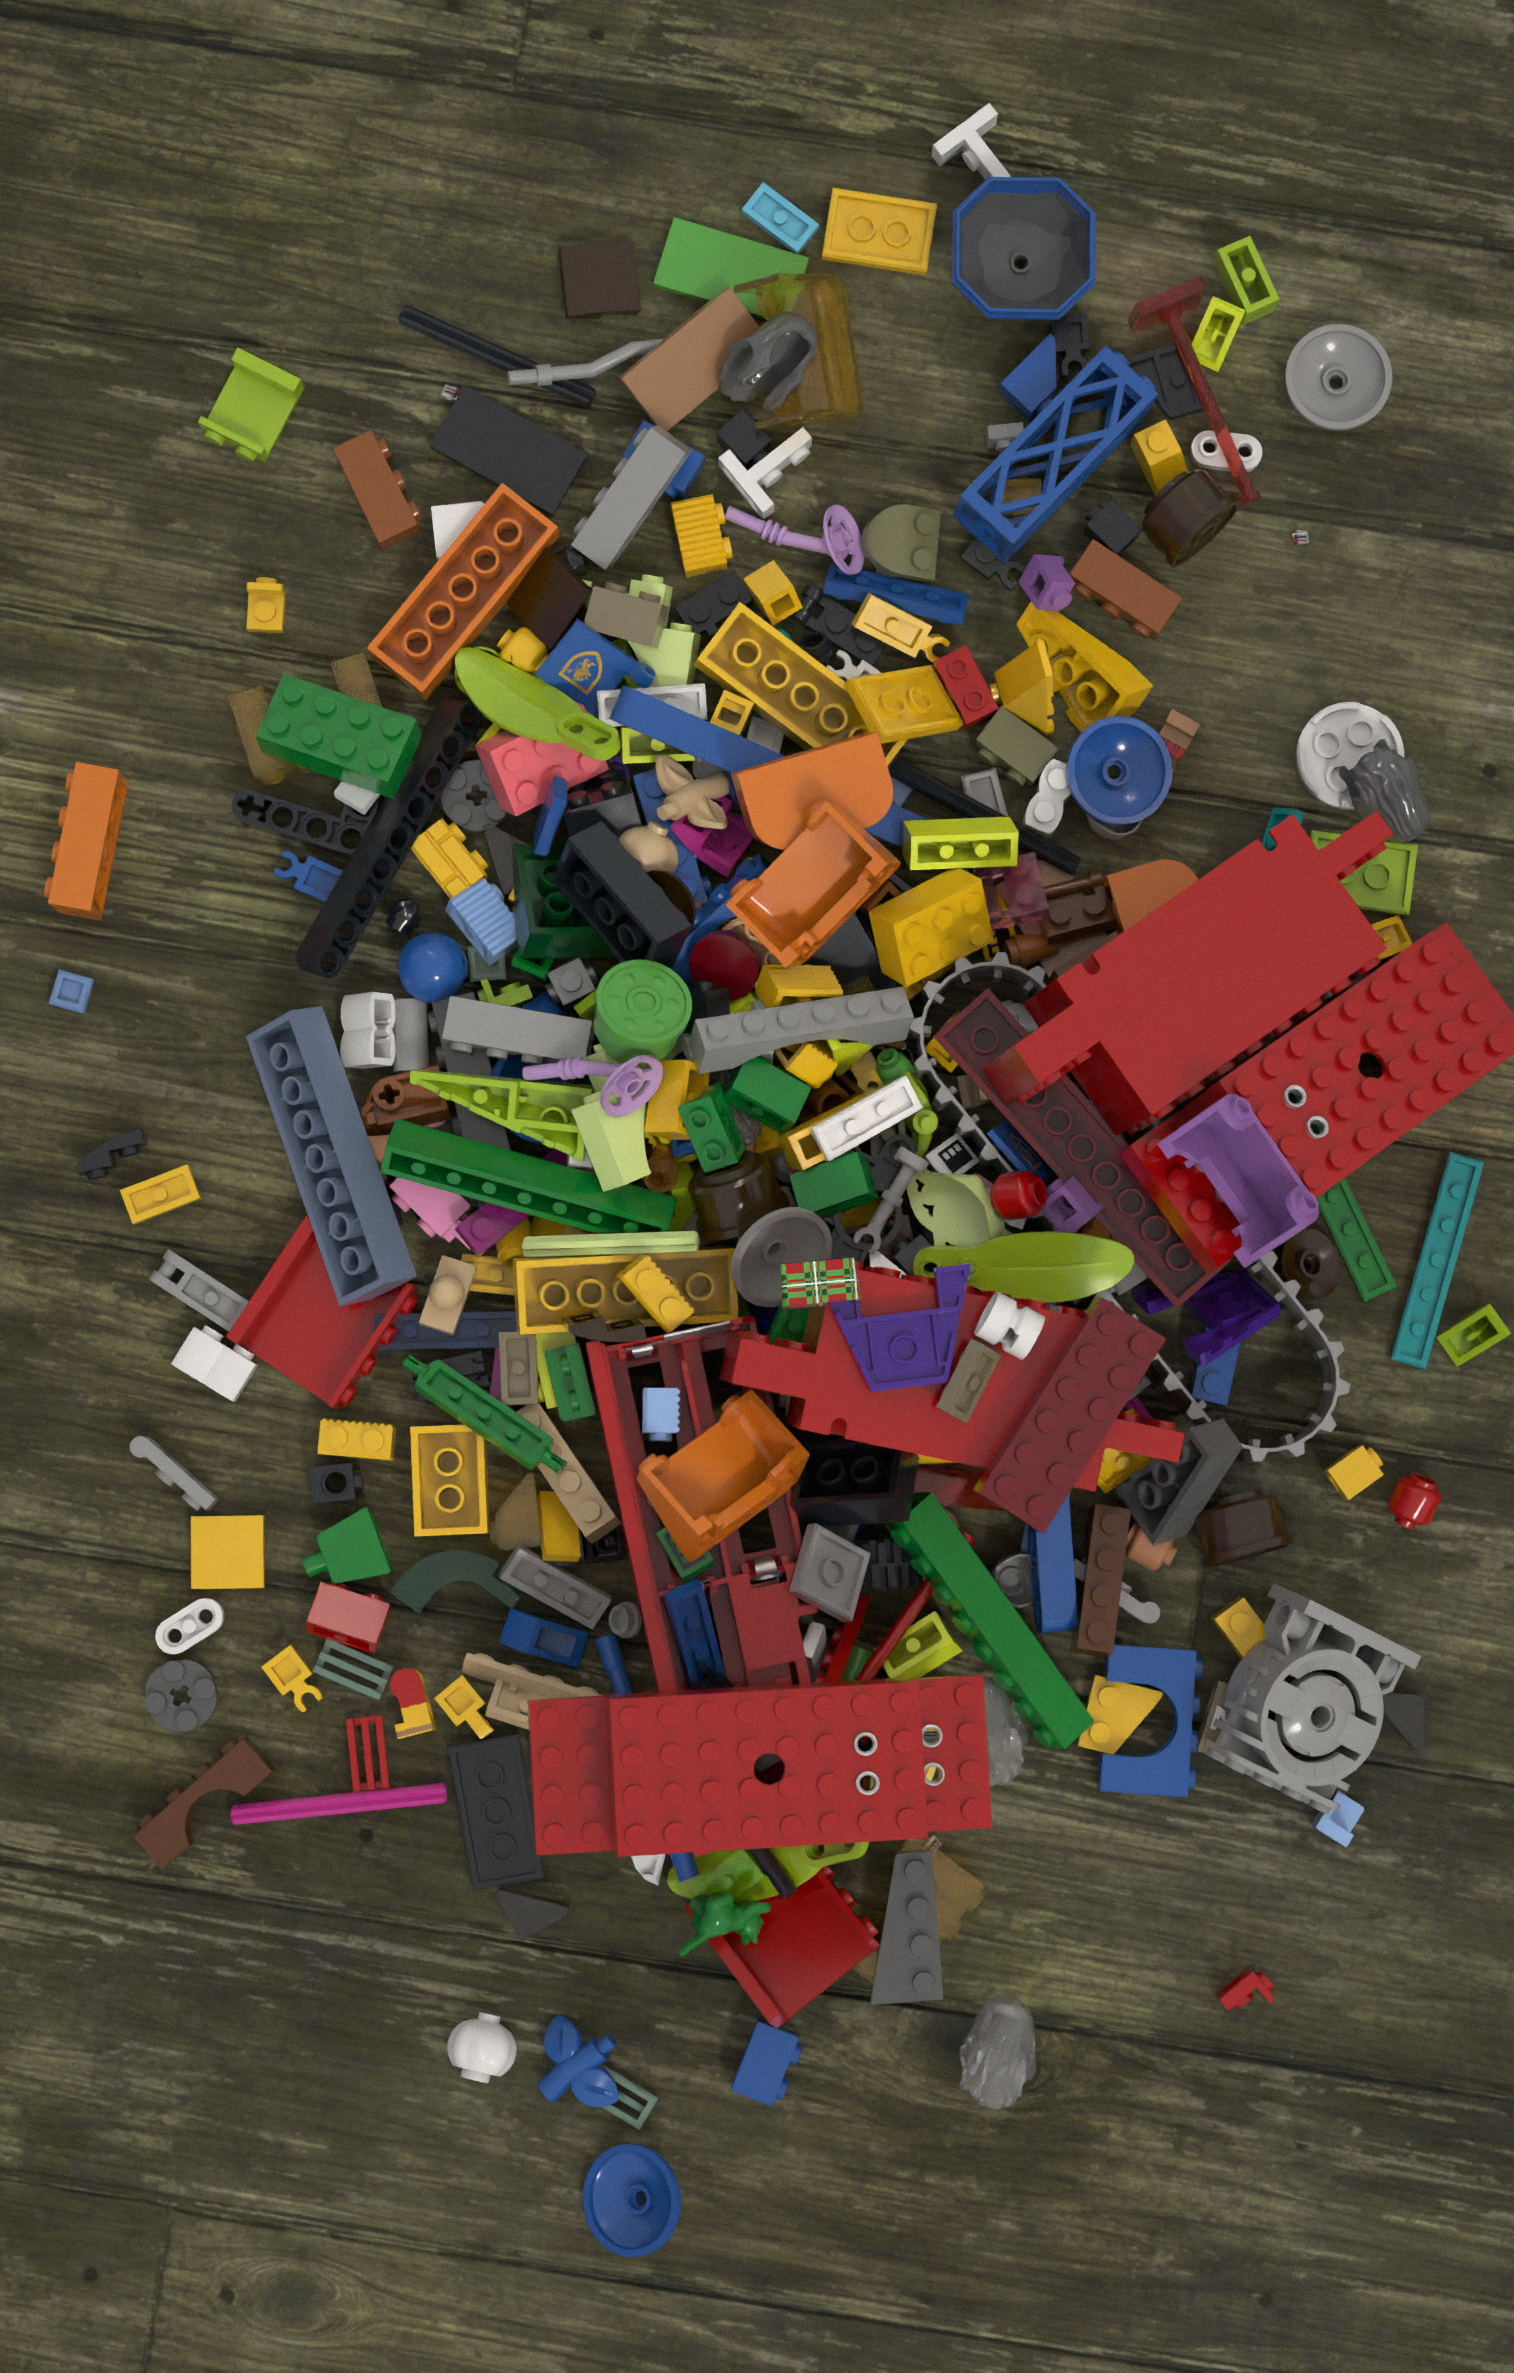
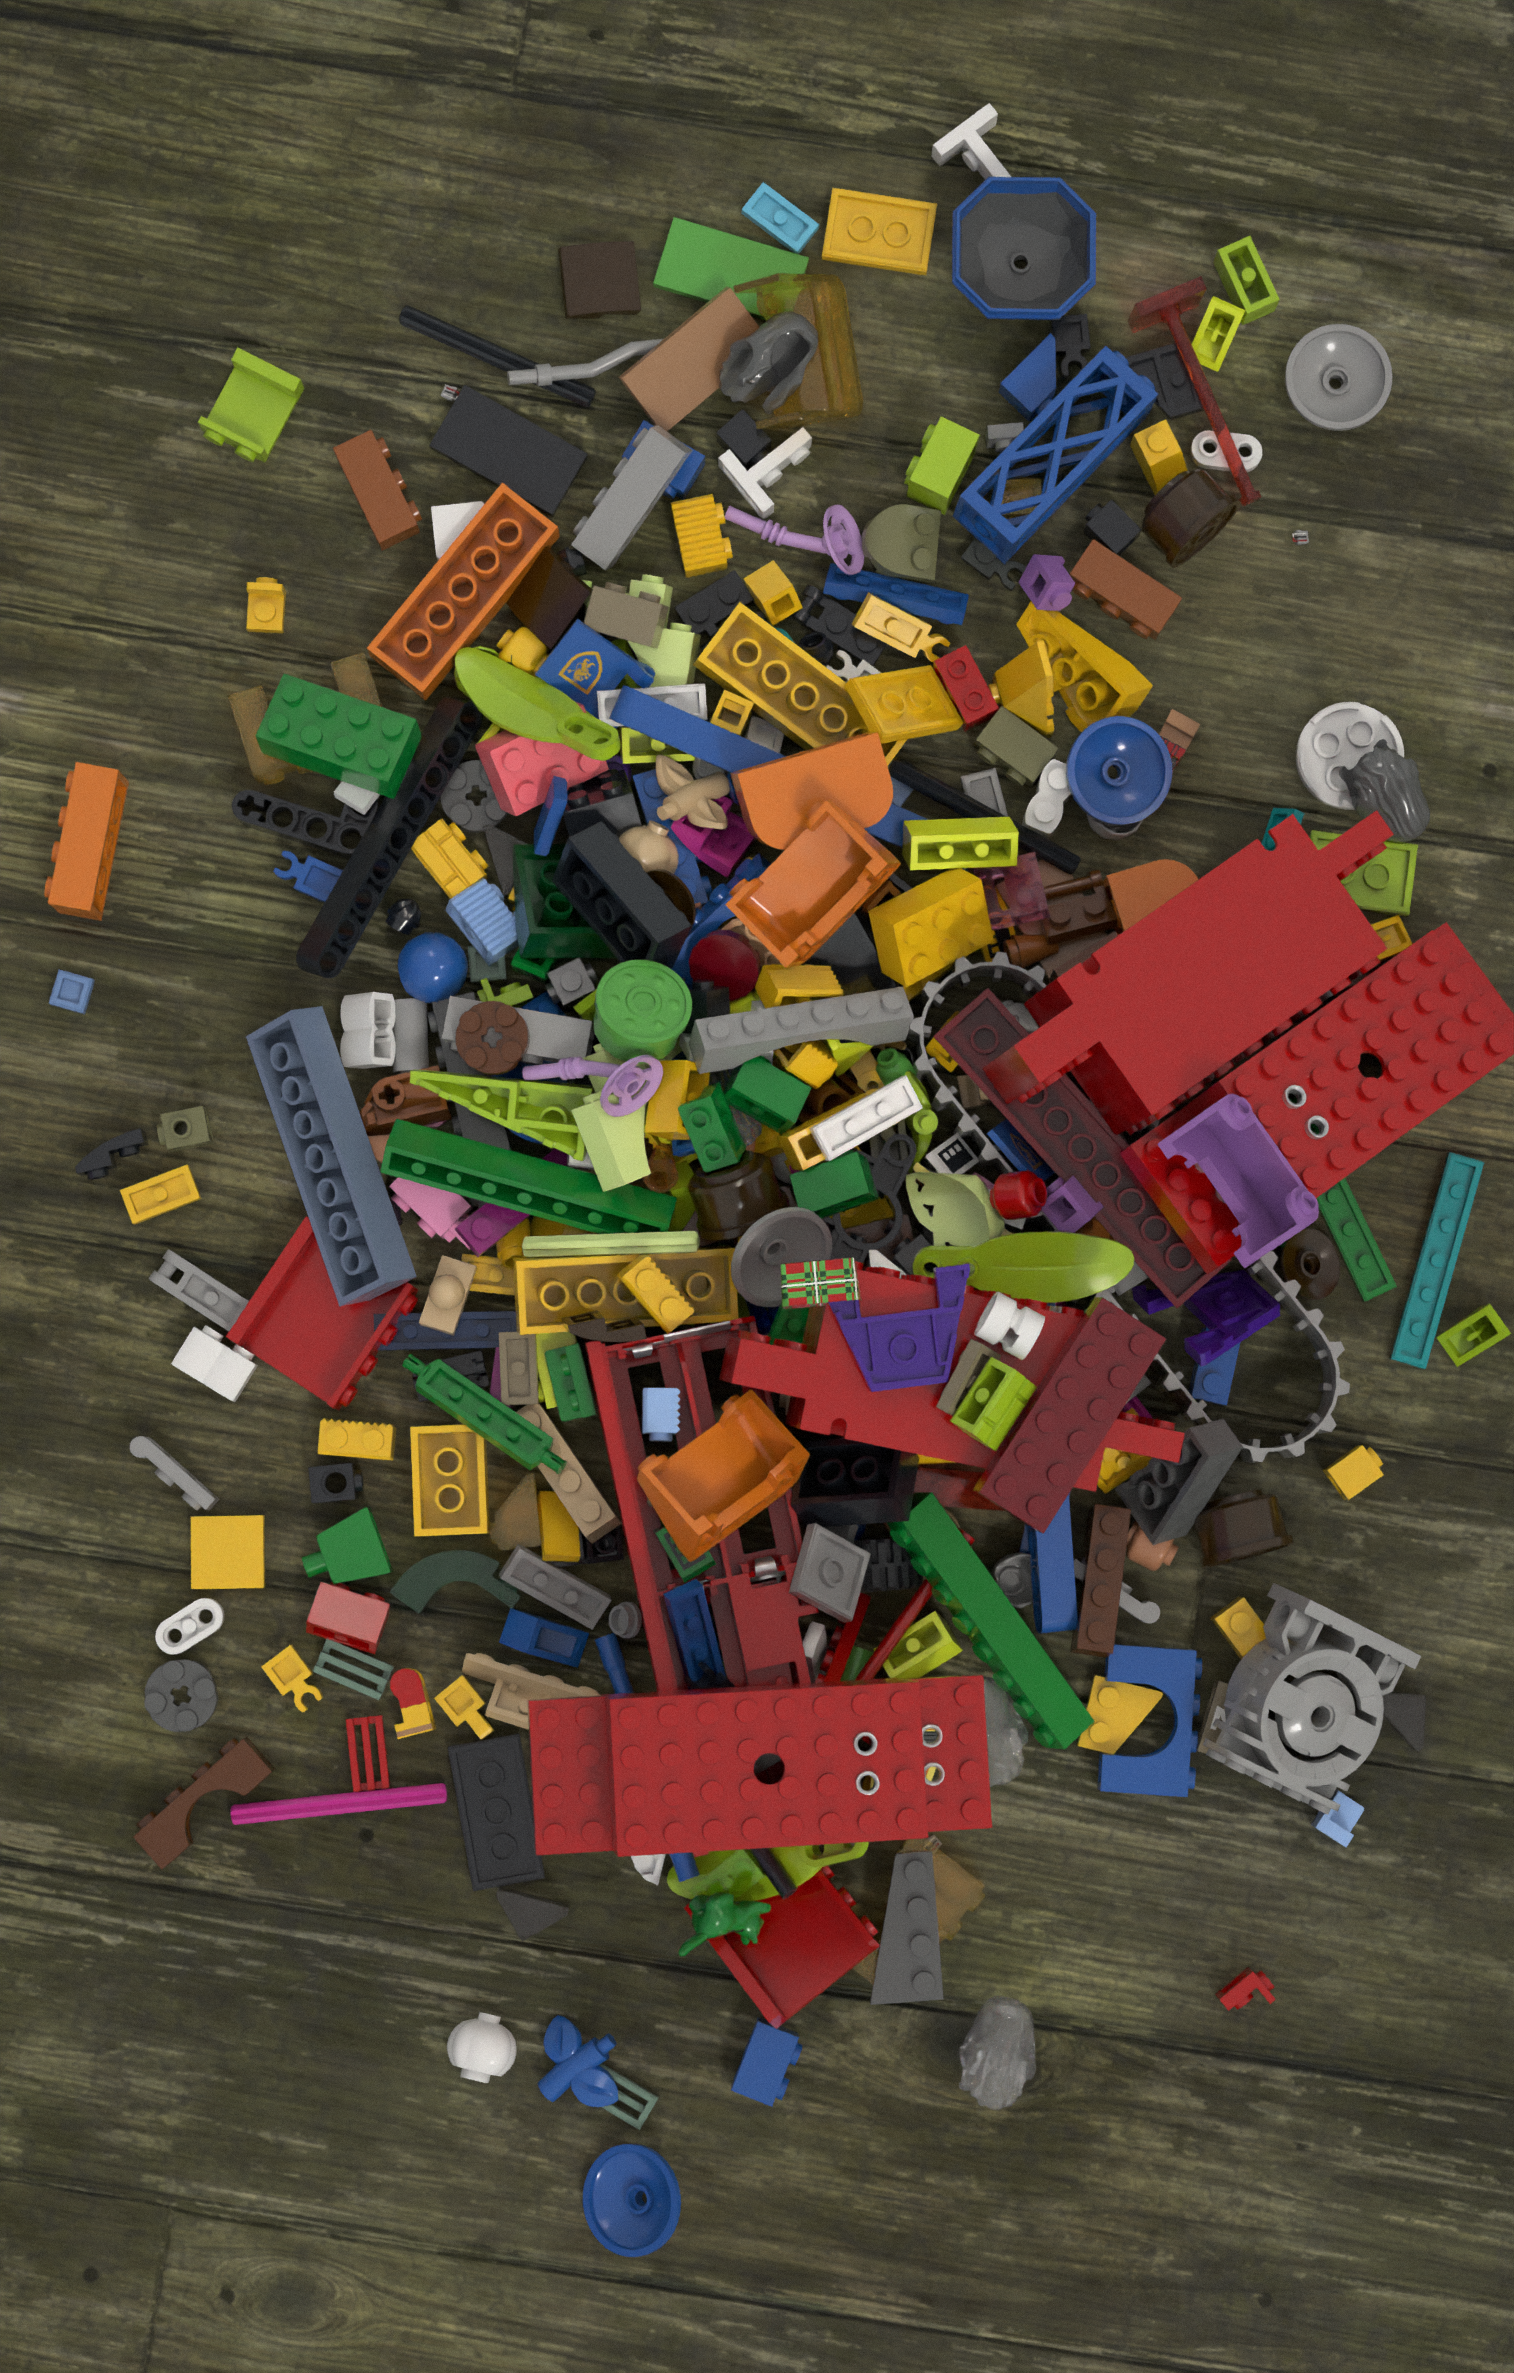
light grey piece [853,1146,930,1253] -> none
red head [1388,1472,1442,1529] -> none
none -> olive brick [157,1106,214,1152]
none -> reddish brown plate [455,1001,530,1075]
none -> lime brick [904,416,980,515]
none -> lime brick [950,1357,1037,1451]

